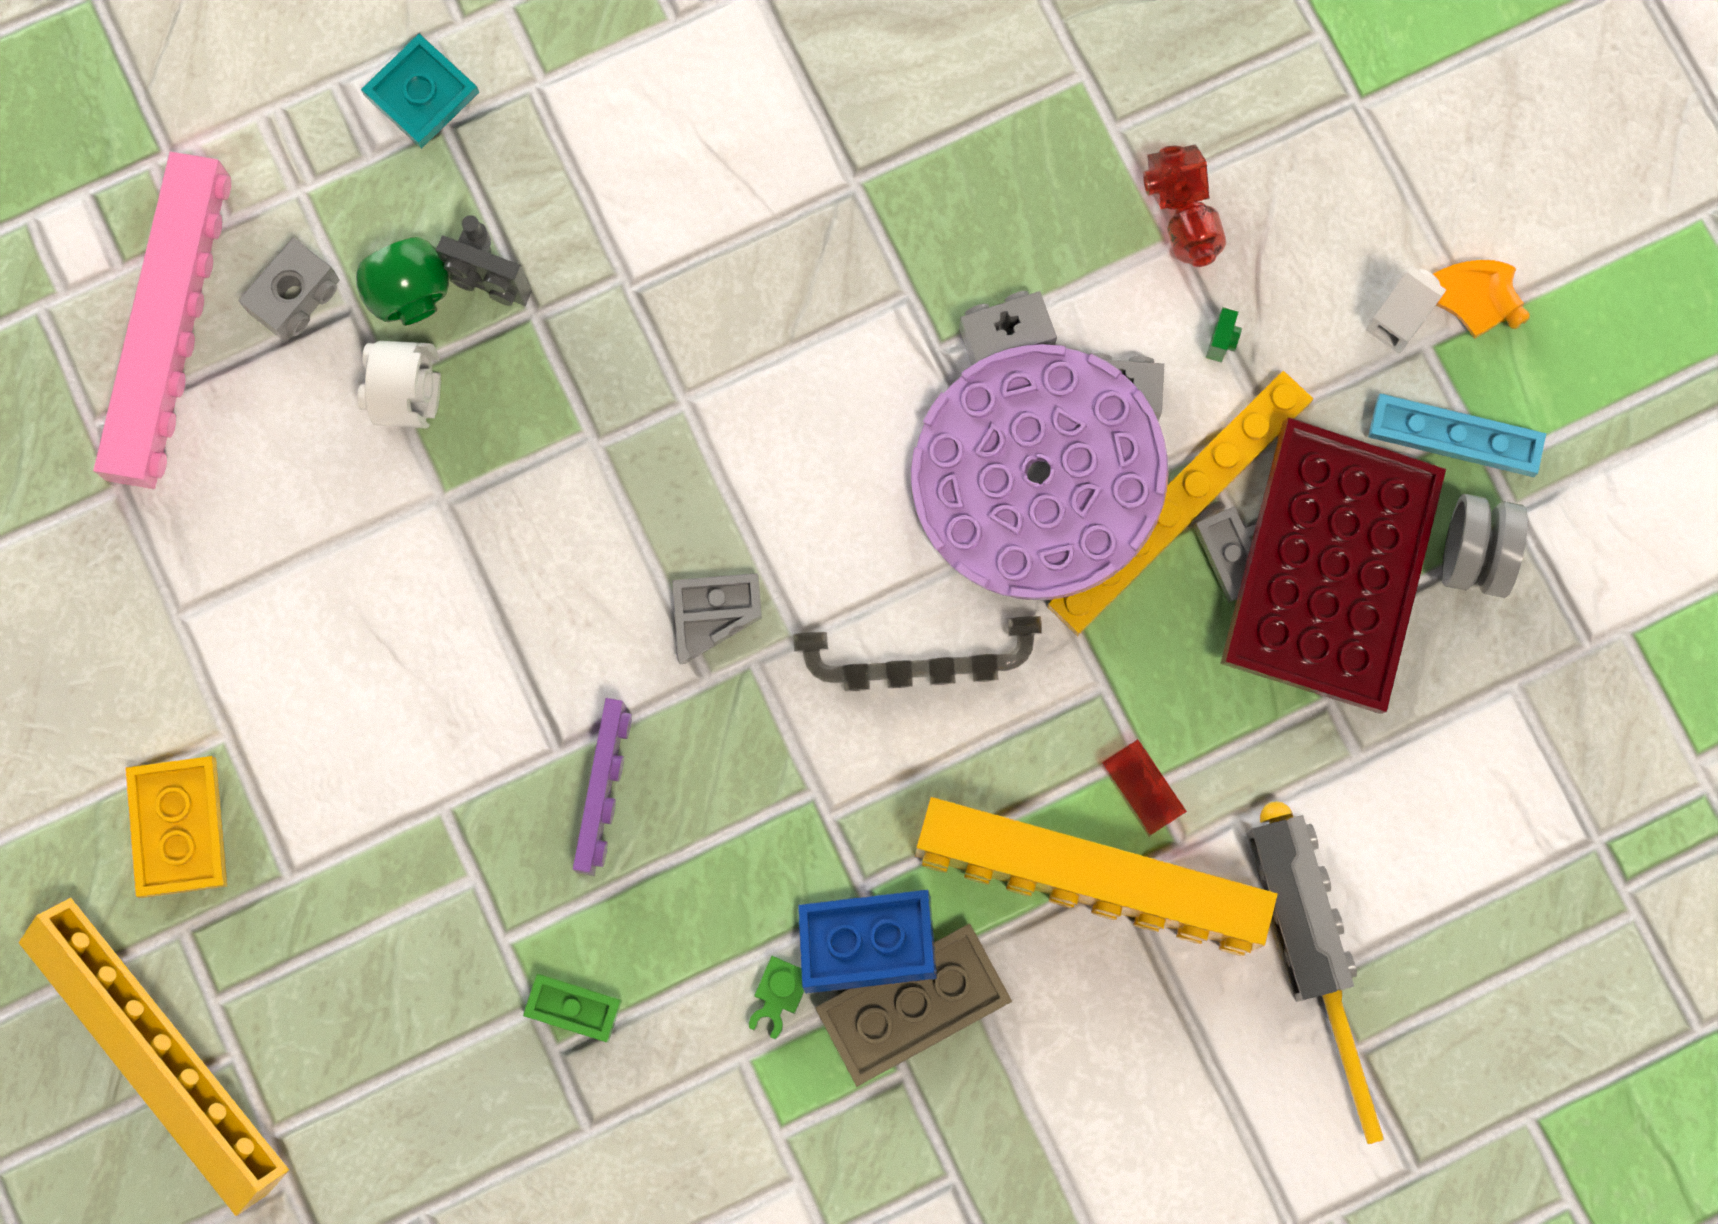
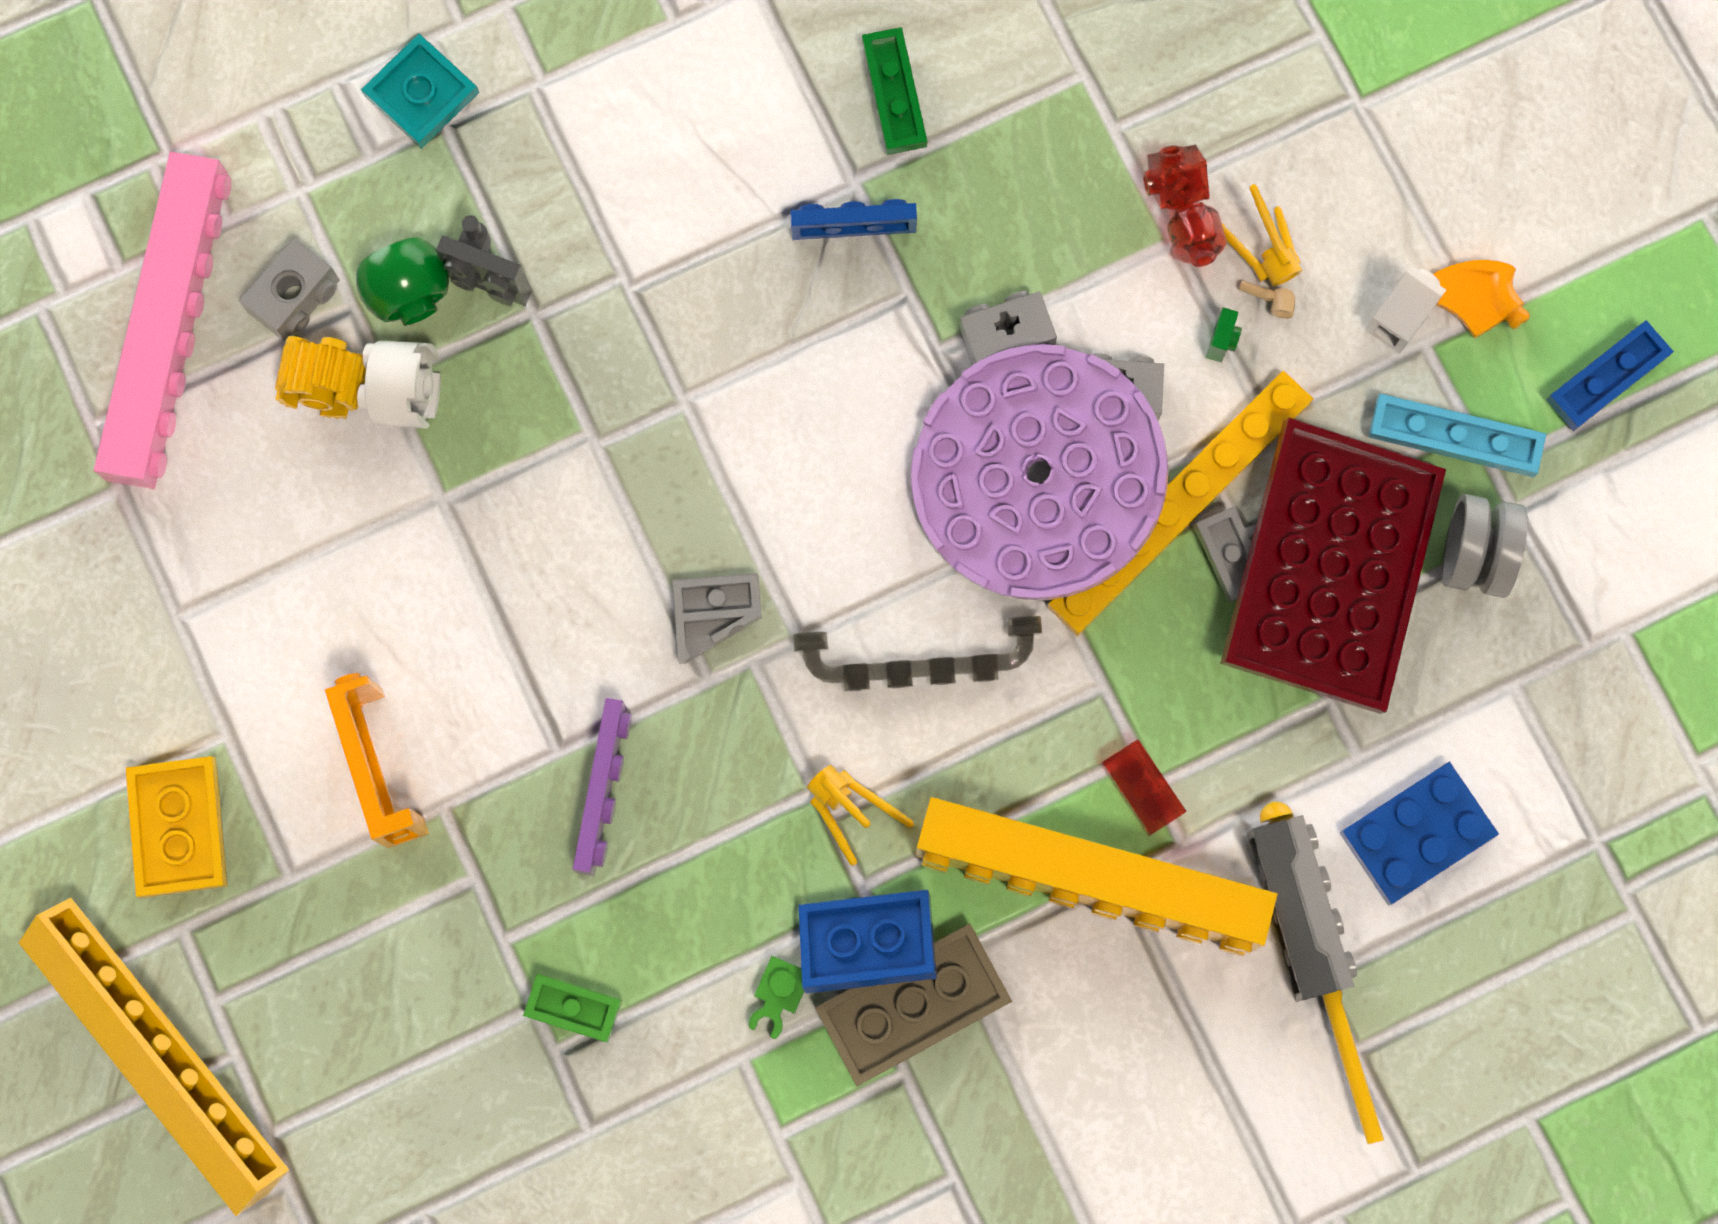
none -> yellow brick [275,336,366,419]
none -> light orange panel [324,673,429,848]
none -> blue plate [790,199,917,240]
none -> yellow plant [807,765,914,866]
none -> green plate [862,27,928,155]
none -> yellow plant [1216,184,1303,287]
none -> tan hand [1239,280,1295,319]
none -> blue plate [1339,761,1499,906]
none -> blue plate [1546,320,1674,431]

